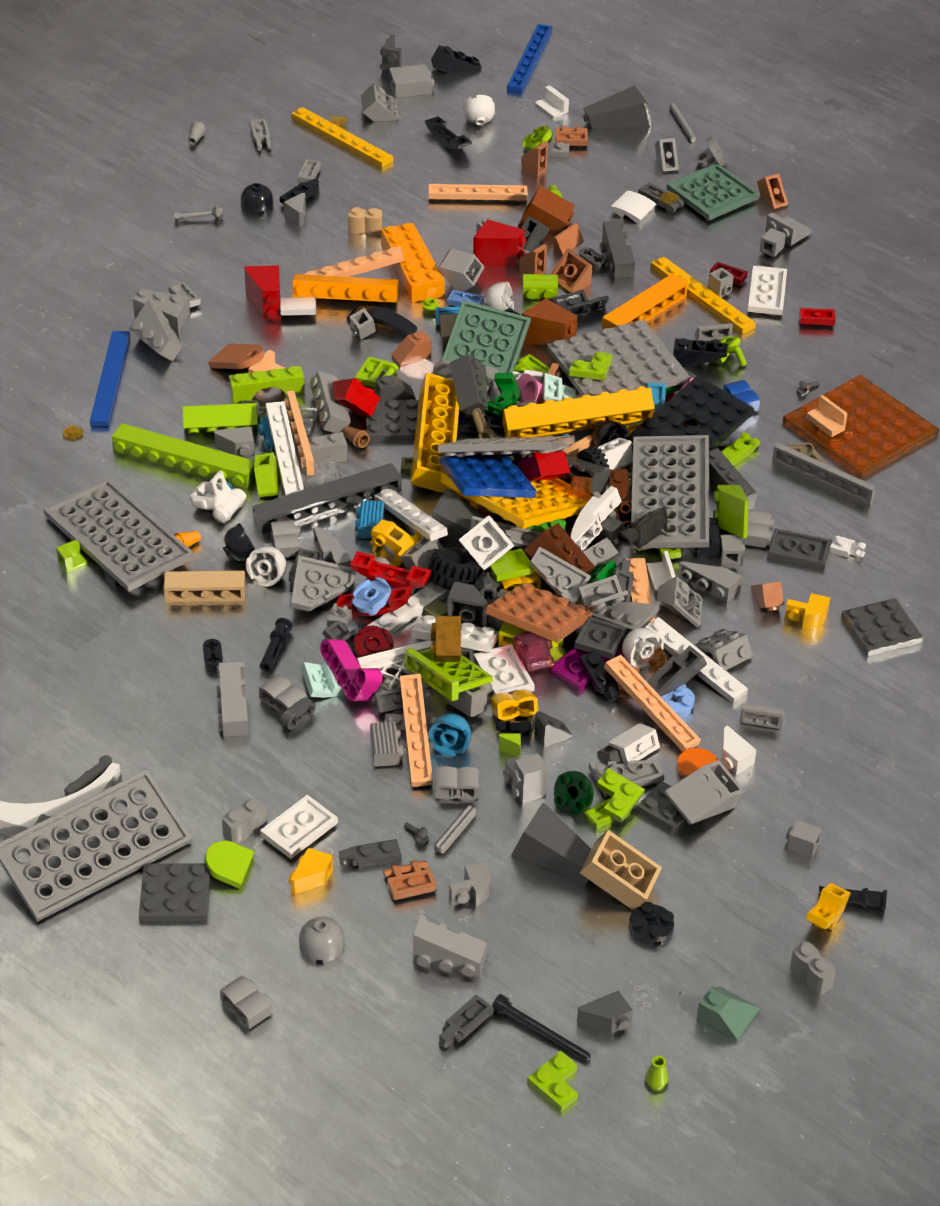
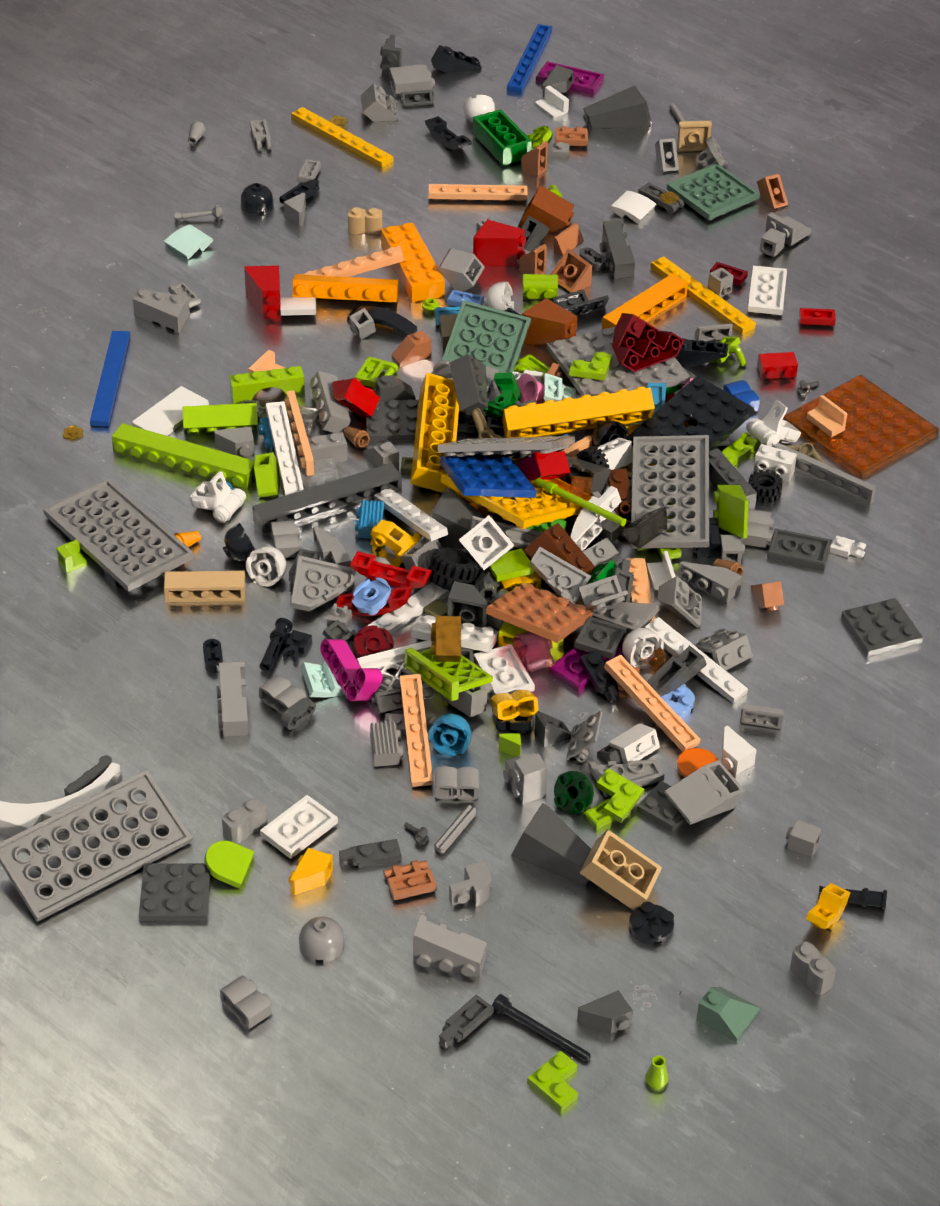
light grey wedge [129,300,182,361] -> none
nougat tile [208,344,264,369] -> none
yellow brick [784,593,831,629] -> none
none -> white tile [131,386,209,436]
none -> light aqua slope [164,225,214,259]
none -> black plate [283,630,312,662]
none -> light grey slope [364,441,399,469]
none -> dark grey slope [400,90,434,107]
none -> green brick [472,109,532,165]
none -> lime bar [535,478,626,526]
none -> magenta tile [536,61,604,94]
none -> dark grey slope [541,65,574,97]
none -> light grey hinge [566,710,603,763]
none -> dark red brick [612,313,685,372]
none -> tan tile [677,121,712,152]
none -> medium nougat cone [713,559,743,576]
none -> white piece [746,400,801,447]
none -> black tyre [748,470,783,503]
none -> white brick [753,444,797,482]
none -> red brick [757,352,798,380]

